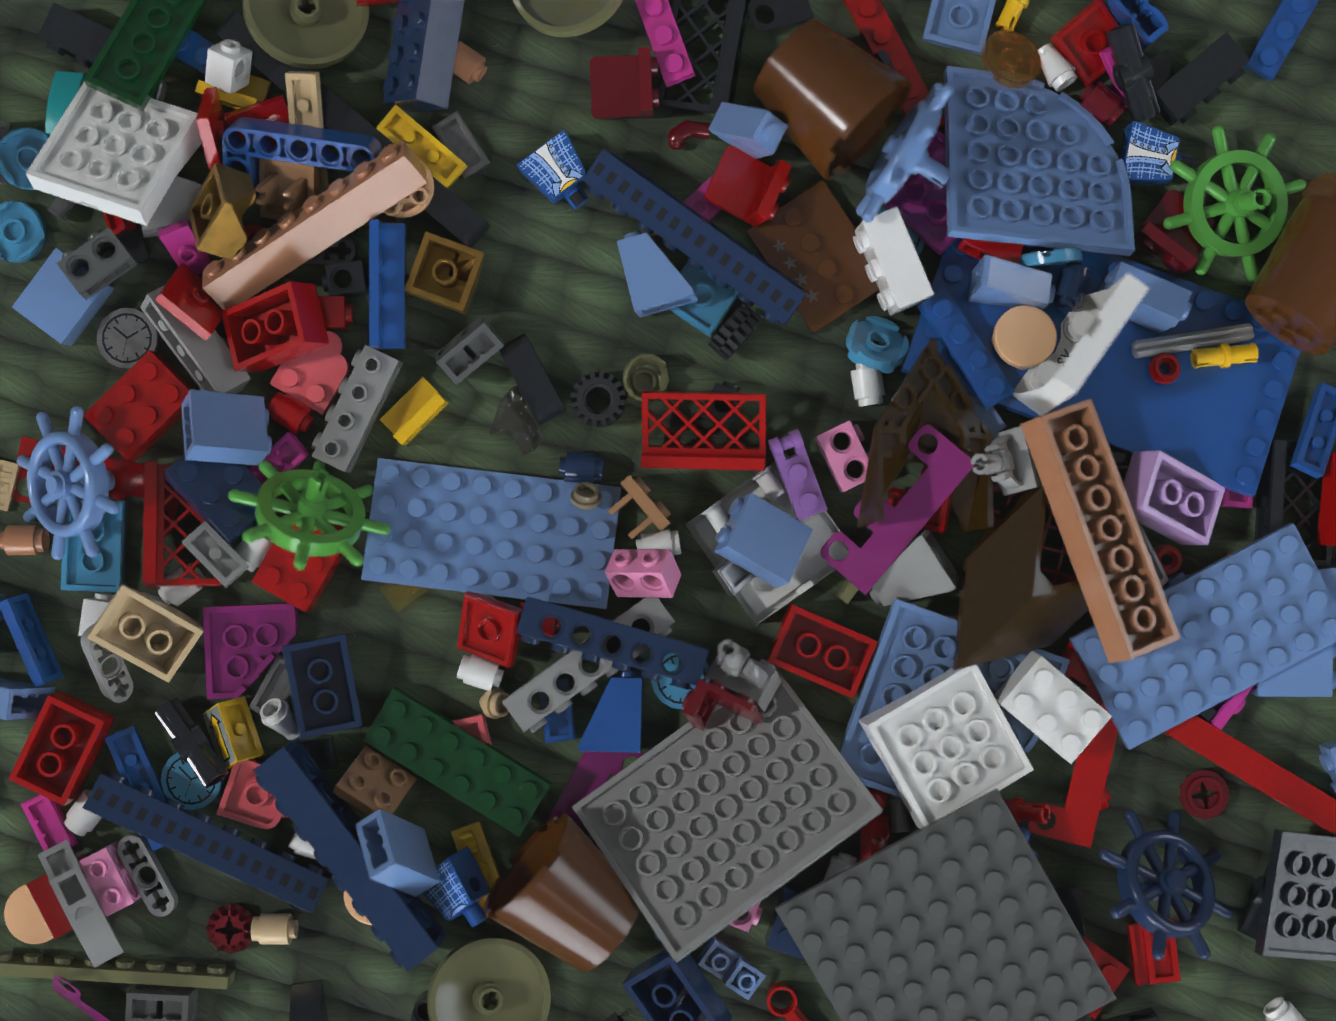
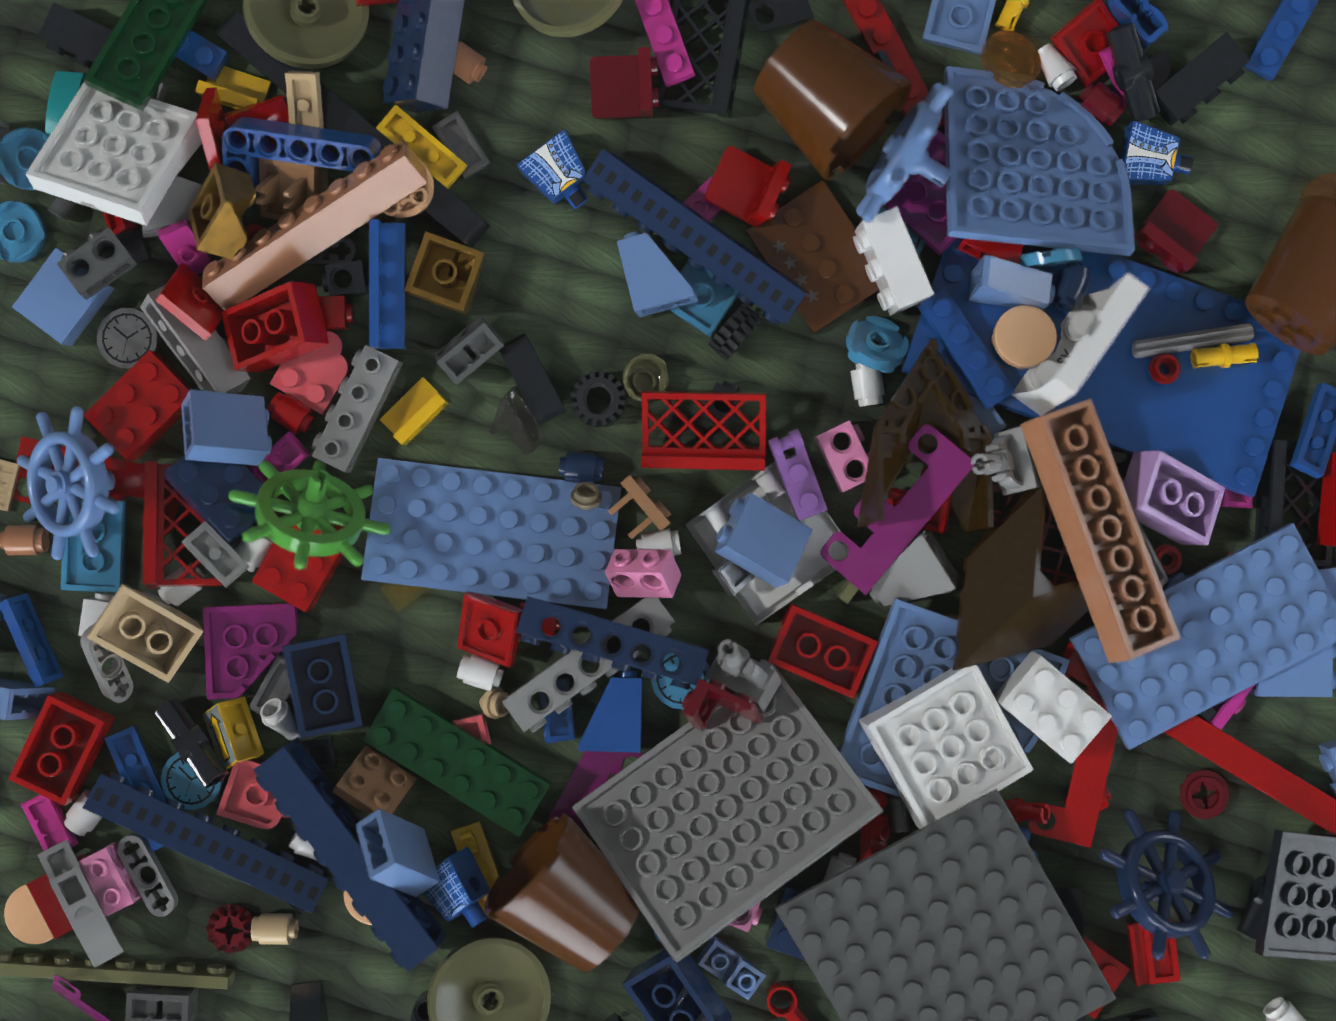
white brick [205,39,253,94] -> none
dark red arm [667,120,711,150] -> none
medium blue slope [708,102,788,159] -> none
medium blue brick [1098,262,1192,334] -> none
bright green piece [1163,125,1307,282] -> none

